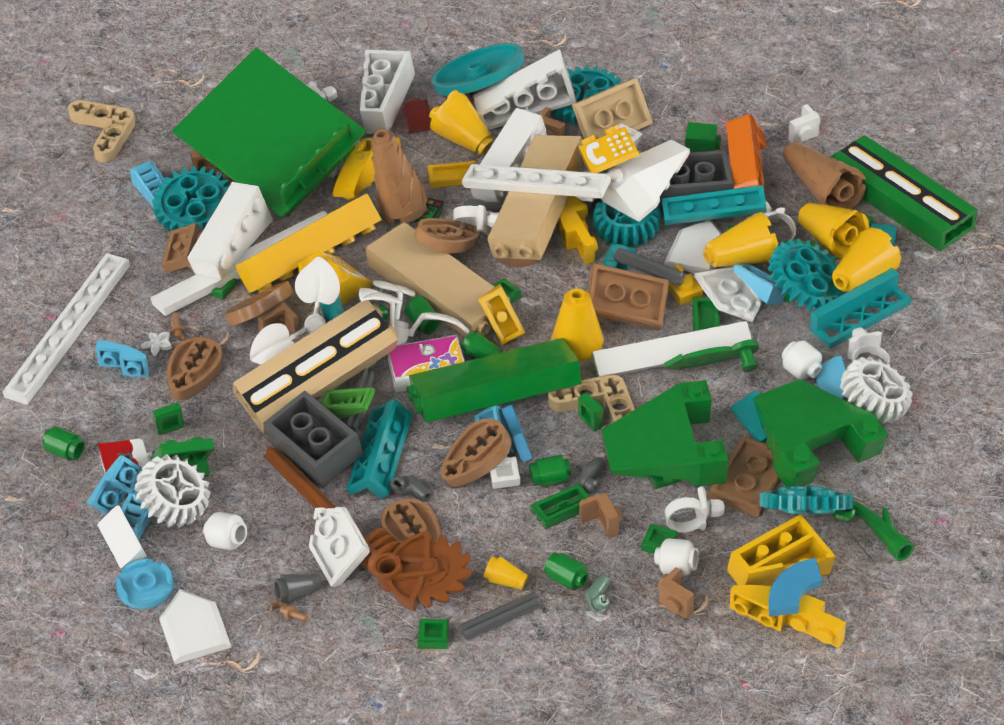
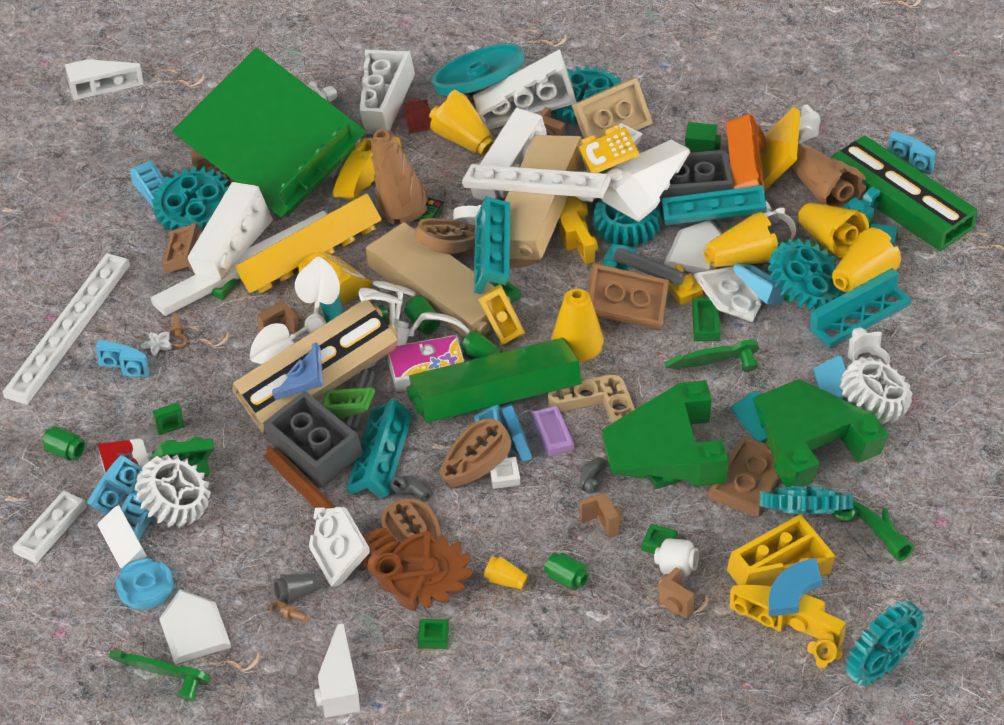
tan beam [68,100,136,163] -> none
medium nougat piece [167,337,224,400] -> none
white head [203,512,247,551] -> none
medium nougat piece [224,281,294,326] -> none
yellow tile [427,161,477,188] -> none
dark grey axle [460,592,541,640] -> none
green brick [529,454,571,487] -> none
green tile [531,483,590,530] -> none
green plate [578,393,604,432] -> none
sand green arm [585,574,611,612] -> none
white tile [592,321,752,377] -> none
white piece [665,486,725,533] -> none
white head [782,340,822,380] -> none
none -> white tile [12,490,87,564]
none -> white slope [65,59,144,100]
none -> green brick [108,651,210,702]
none -> medium blue tile [272,342,323,400]
none -> white slope [314,624,360,718]
none -> teal fence [474,196,510,294]
none -> lavender tile [531,406,574,457]
none -> yellow tile [761,107,800,189]
none -> yellow plate [807,633,843,668]
none -> teal plate [841,186,880,220]
none -> teal gear [845,600,925,687]
none -> medium azure slope [888,131,936,174]

